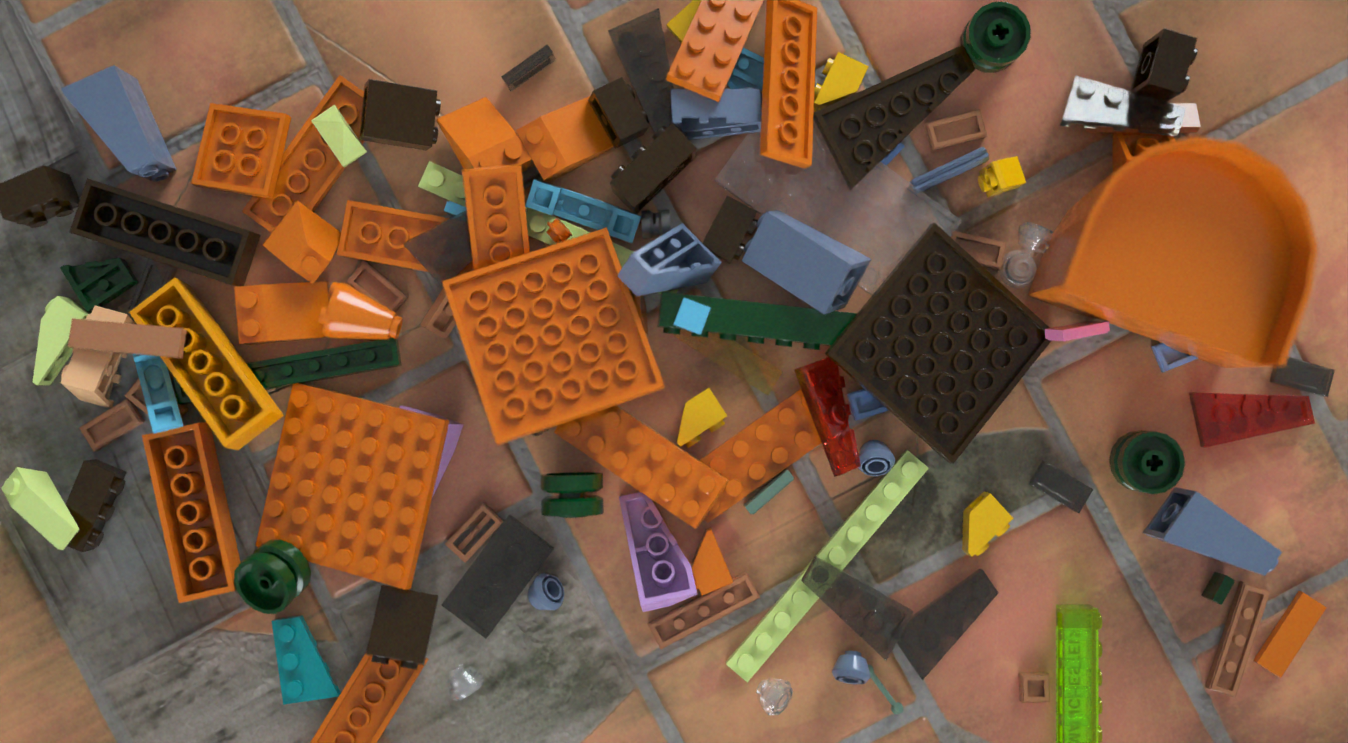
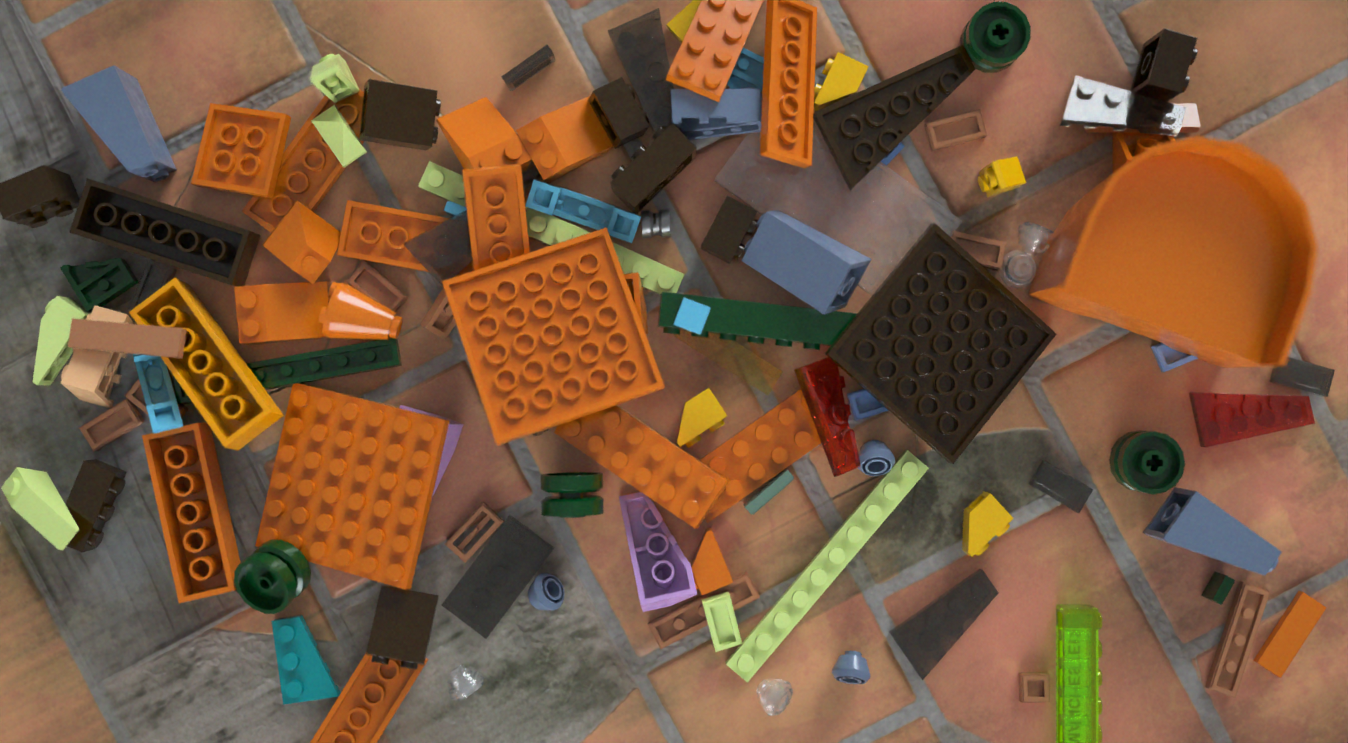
orange plate [546,218,572,243] -> none
sand blue wedge [617,223,722,296] -> none
clear smoke wing [801,556,914,661] -> none
sand green hinge [868,664,903,714] -> none
sand blue axle [910,147,989,194] -> none
bright pink tile [1045,320,1110,341] -> none
none -> yellowish green slope [310,54,360,103]
none -> yellowish green tile [701,591,742,652]

